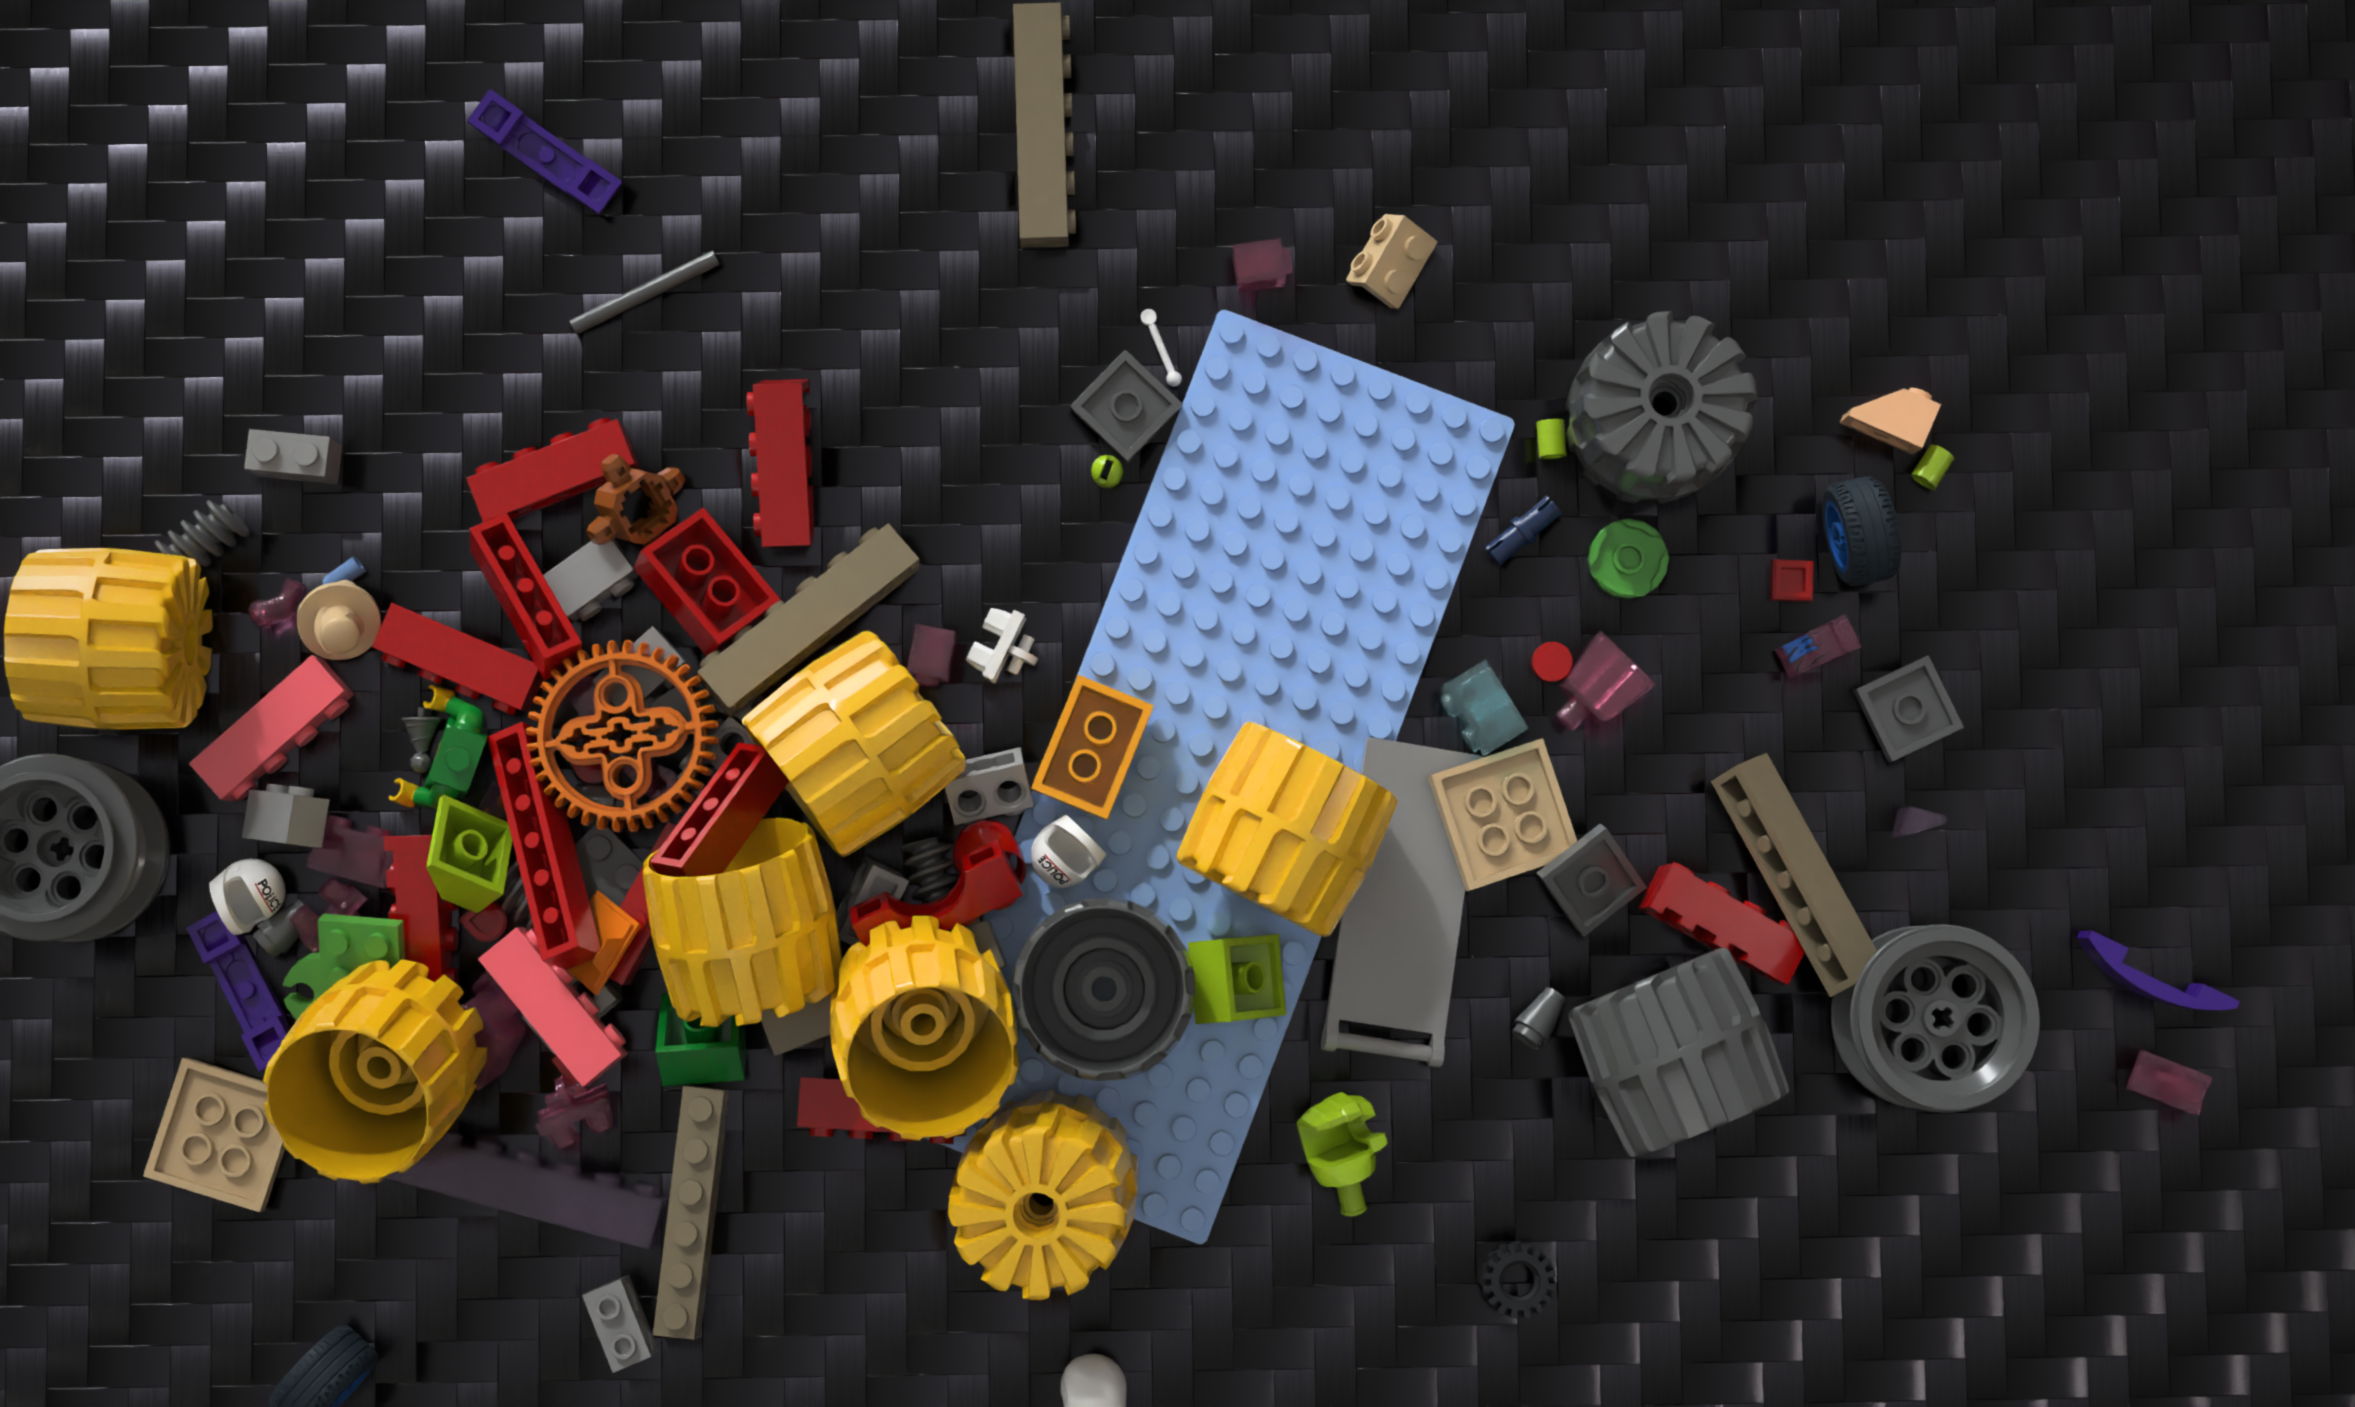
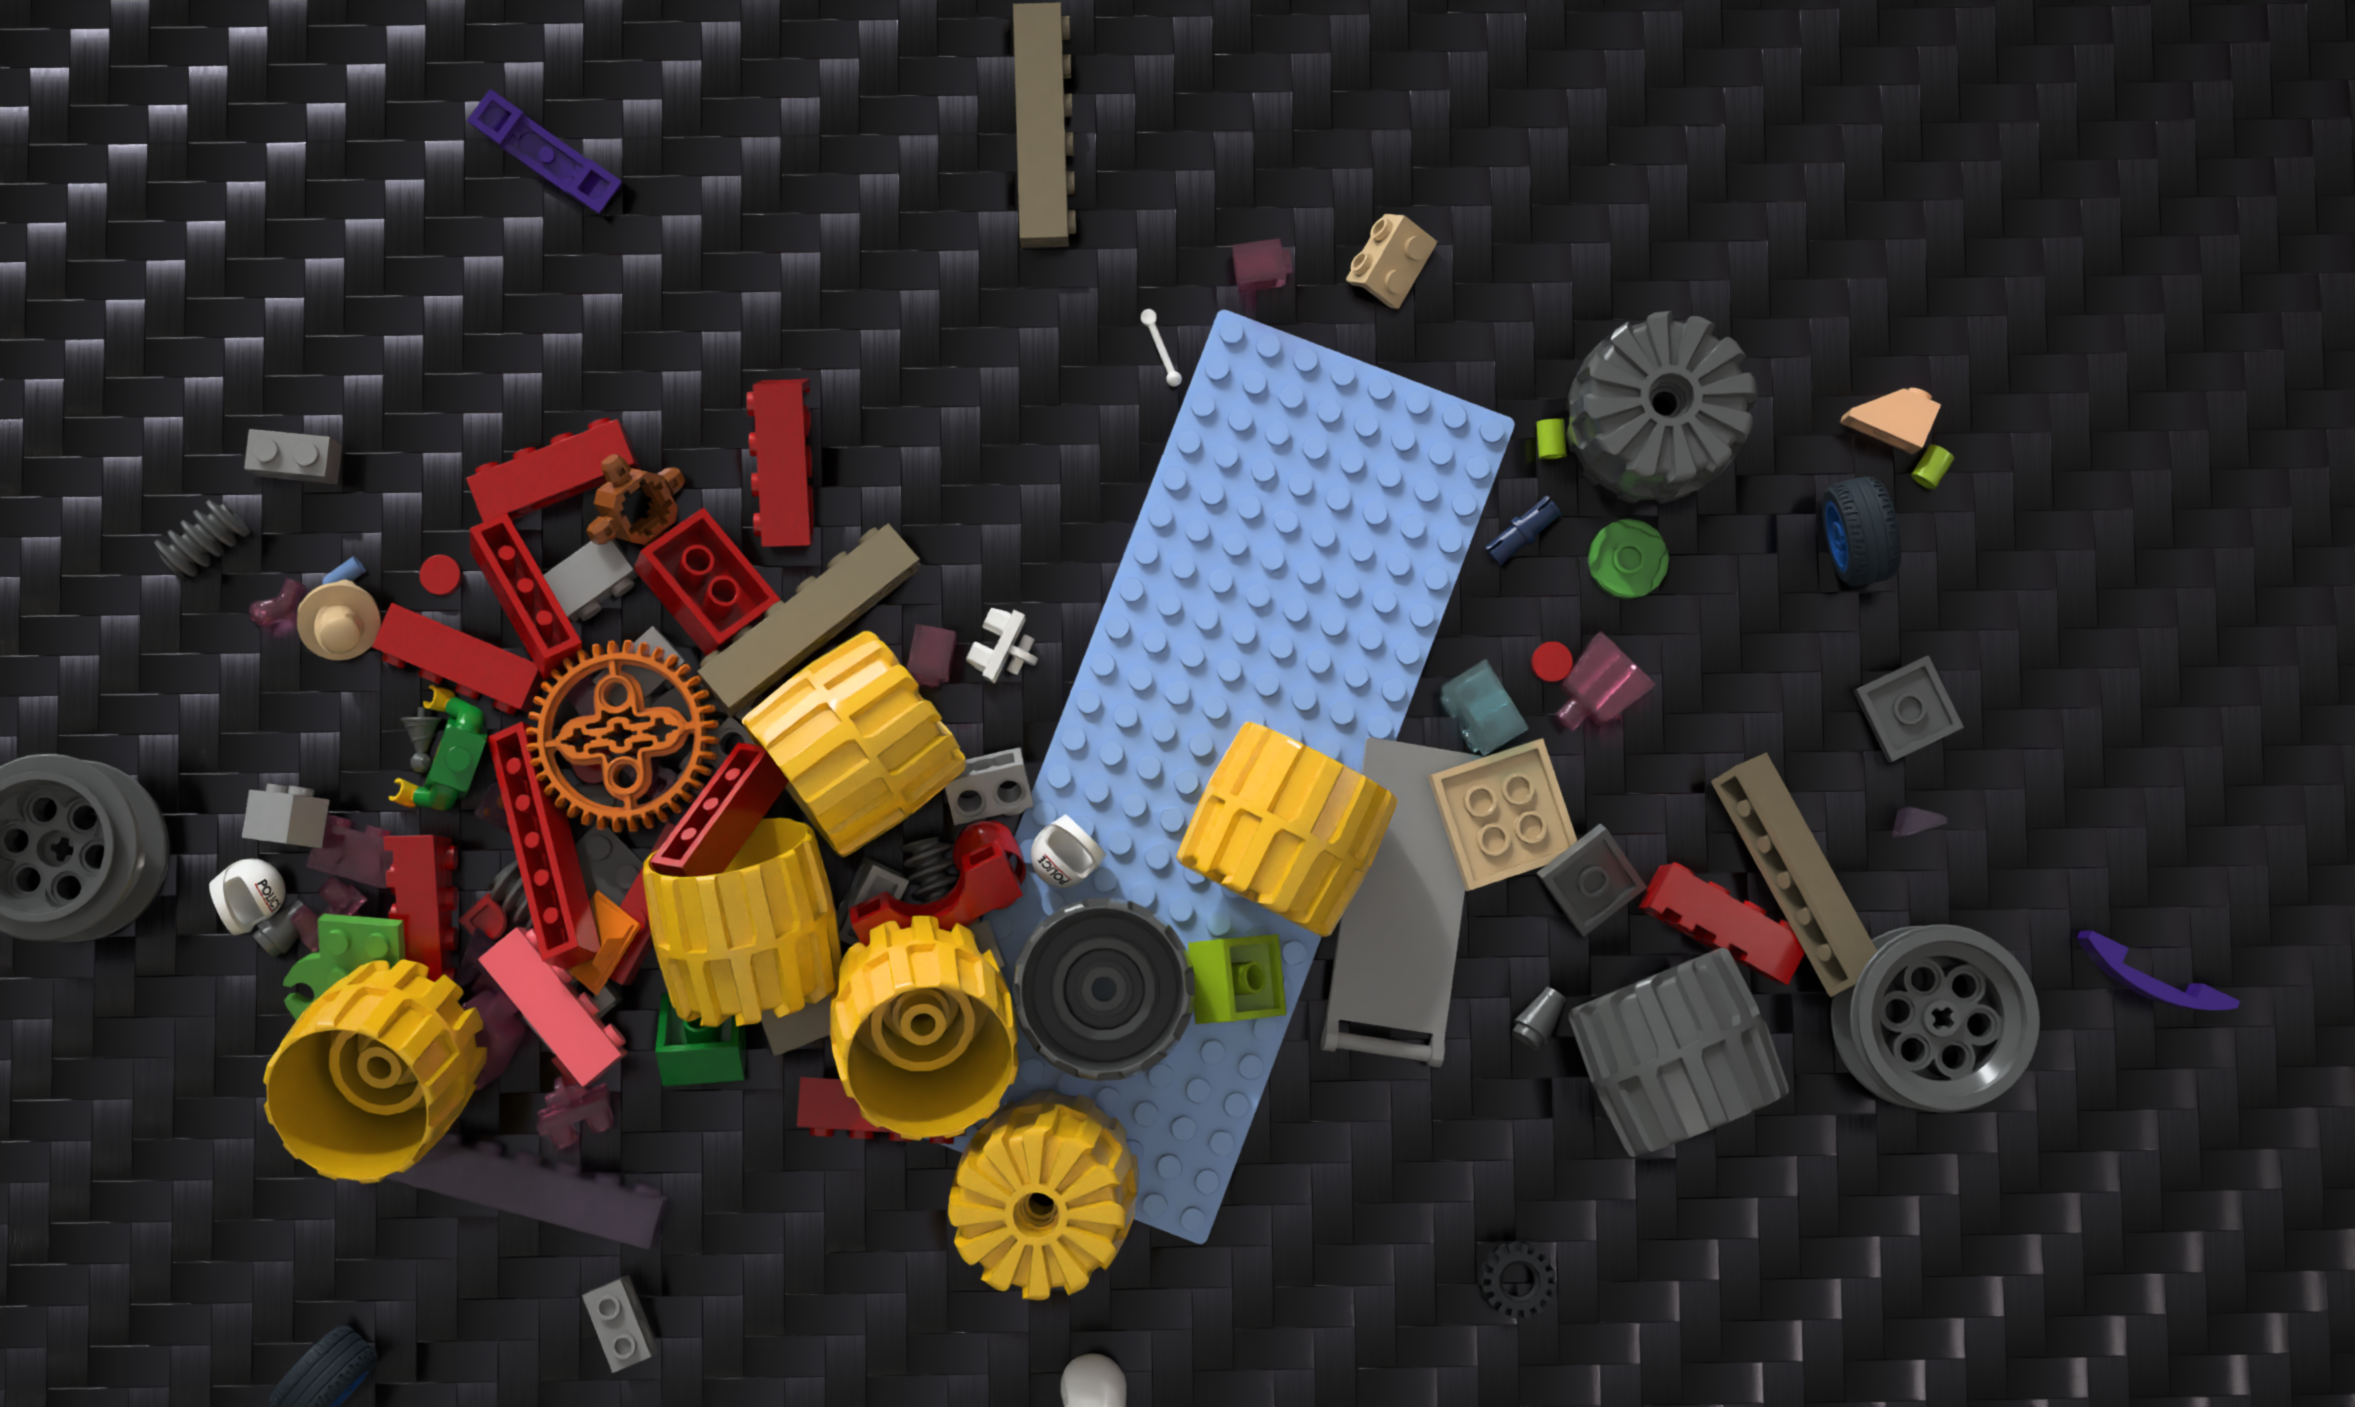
yellow wheel [4,548,213,729] -> none
tan plate [143,1057,285,1212] -> none
dark purple slope [186,911,290,1072] -> none
coral brick [189,655,354,802] -> none
lime slope [426,795,512,913] -> none
dark grey bar [569,250,720,334] -> none
dark tan brick [653,1084,731,1340] -> none
light orange brick [1031,675,1154,821] -> none
dark grey plate [1070,350,1183,463] -> none
lime hinge [1091,455,1123,488] -> none
lime piece [1297,1092,1388,1216] -> none
red tile [1770,559,1814,602] -> none
clear pink leg [1775,614,1862,678] -> none
clear pink hips [2126,1050,2213,1116] -> none
none -> red tile [420,555,463,596]
none -> slope [454,928,496,987]

